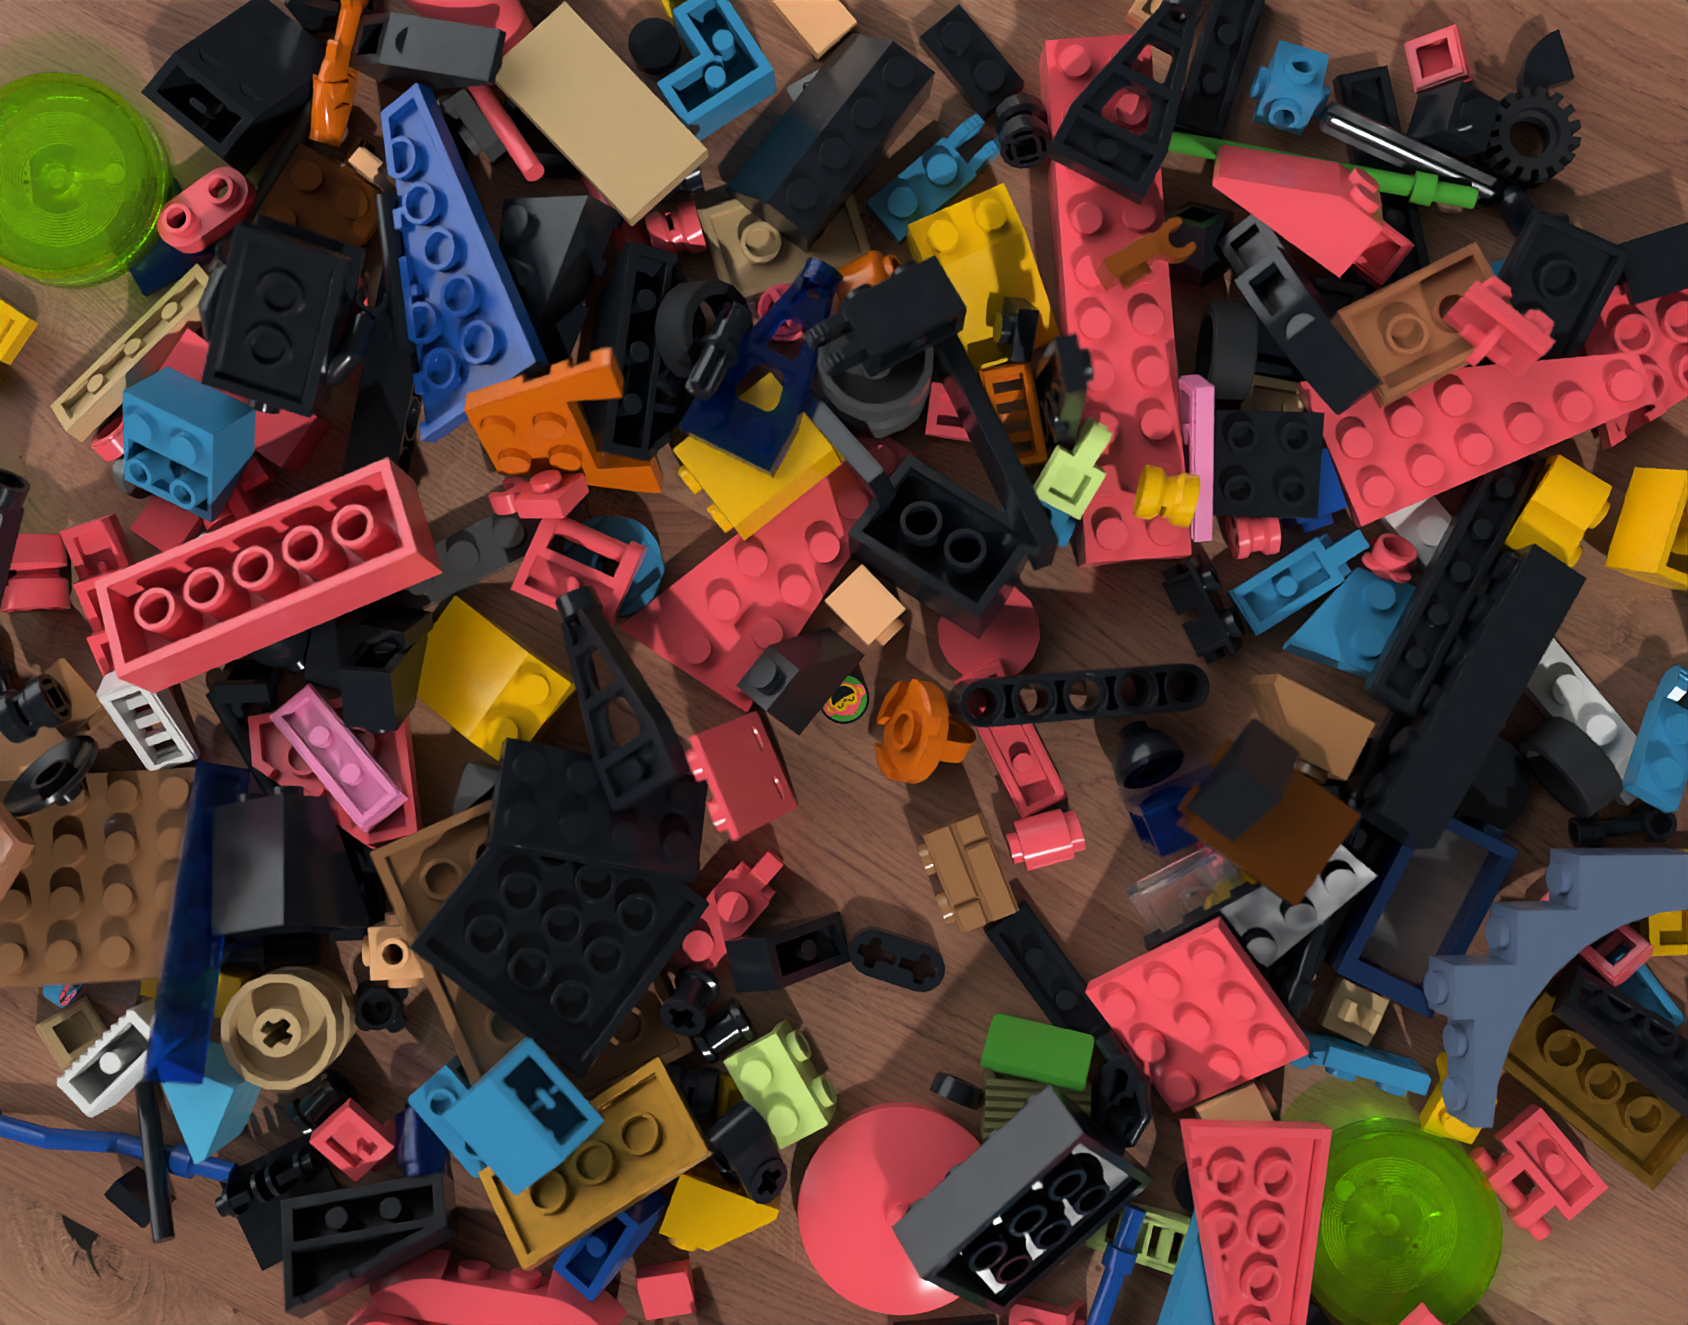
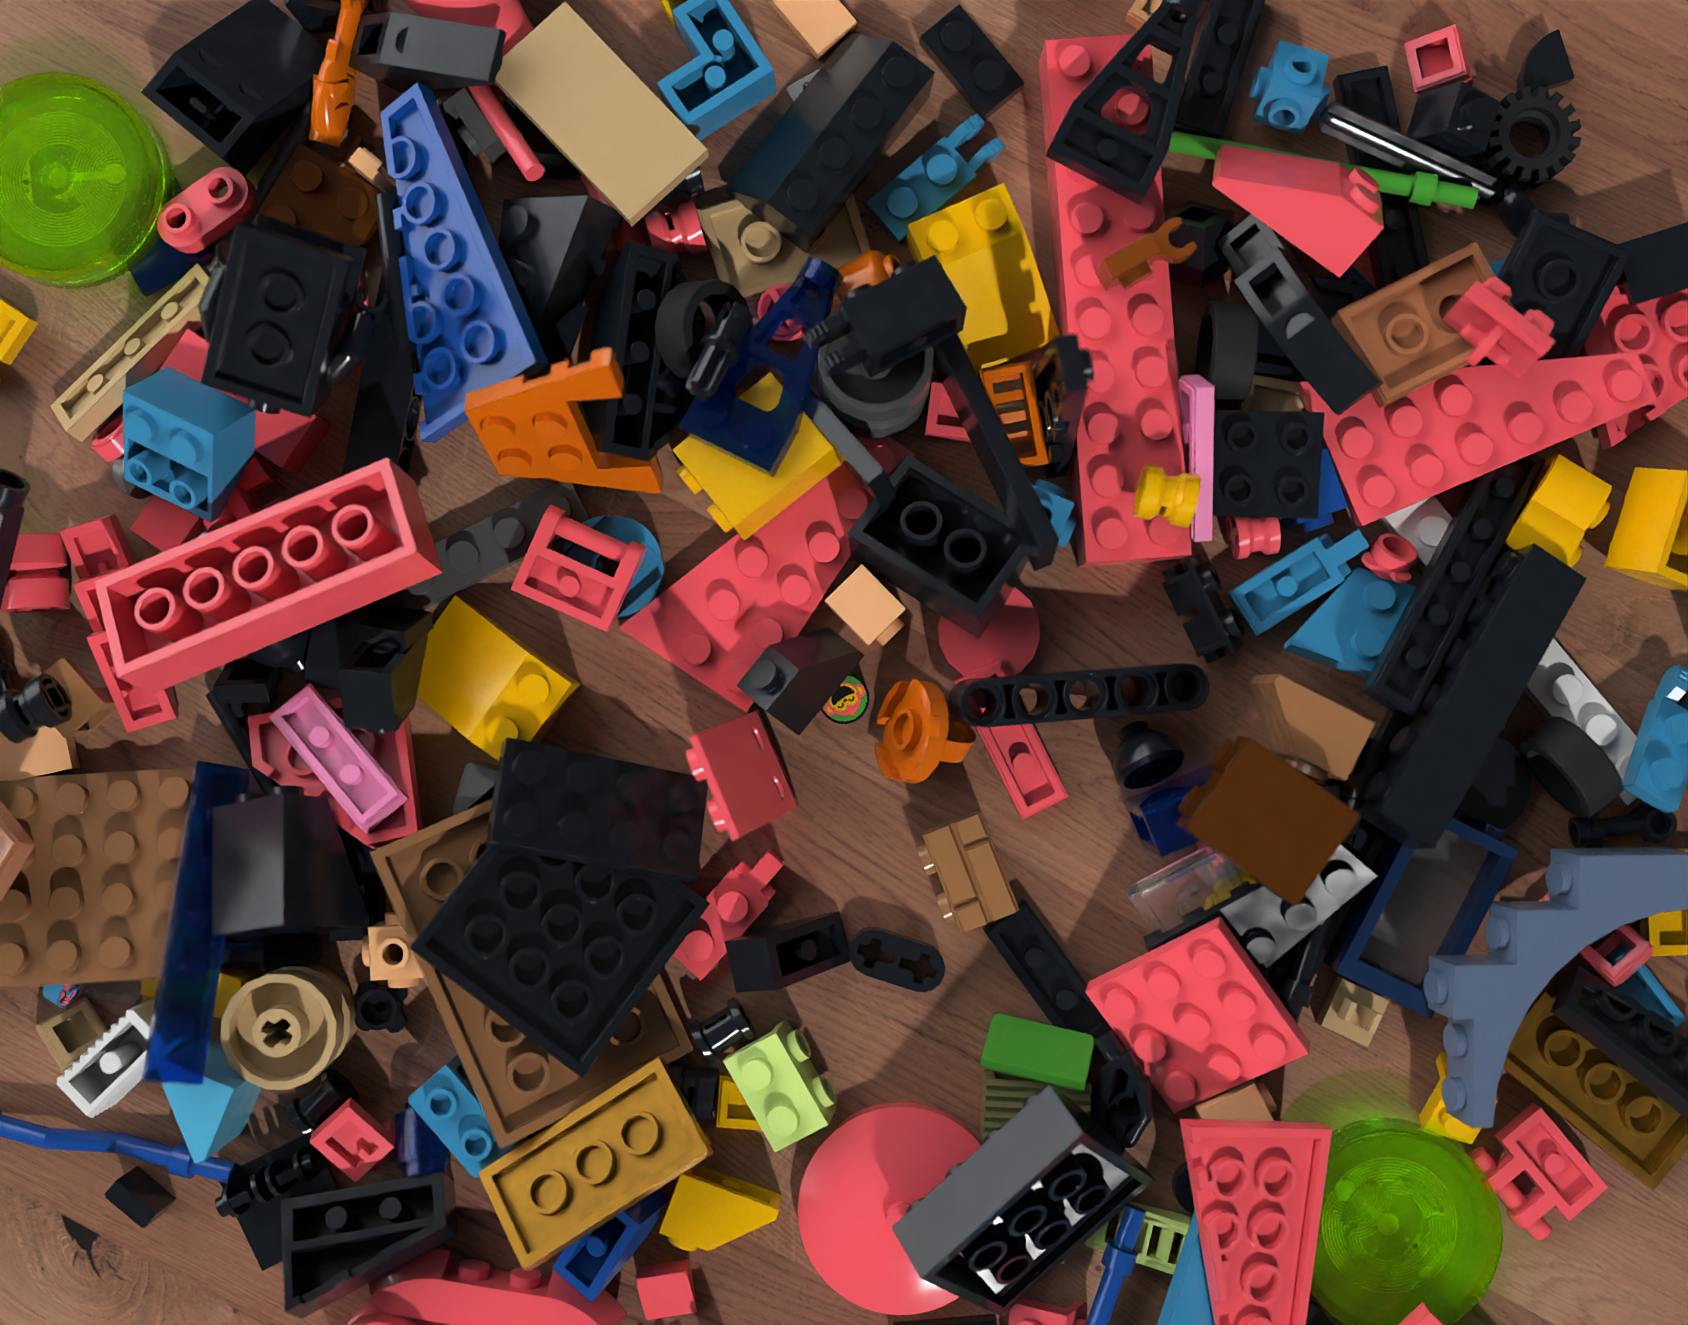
black dish [4,735,99,817] -> none
white slope [96,670,201,771] -> none
black bar [134,1081,175,1244] -> none
dark azure slope [442,1037,605,1196] -> none
coral plate [488,470,589,518] -> none
black plate [555,586,692,813] -> none
black tile [628,18,681,75] -> none
black bush [660,966,720,1036] -> none
black piece [704,1100,788,1204] -> none
black tile [929,1071,984,1110] -> none
black plate [993,296,1039,362] -> none
black wheel [995,93,1052,169] -> none
coral brick [1005,808,1086,872] -> none
yellowish green plate [1033,417,1113,520] -> none
black slope [1186,718,1300,842] -> none
dark azure hinge [1289,1029,1431,1096] -> none
coral tile [1349,221,1415,290] -> none

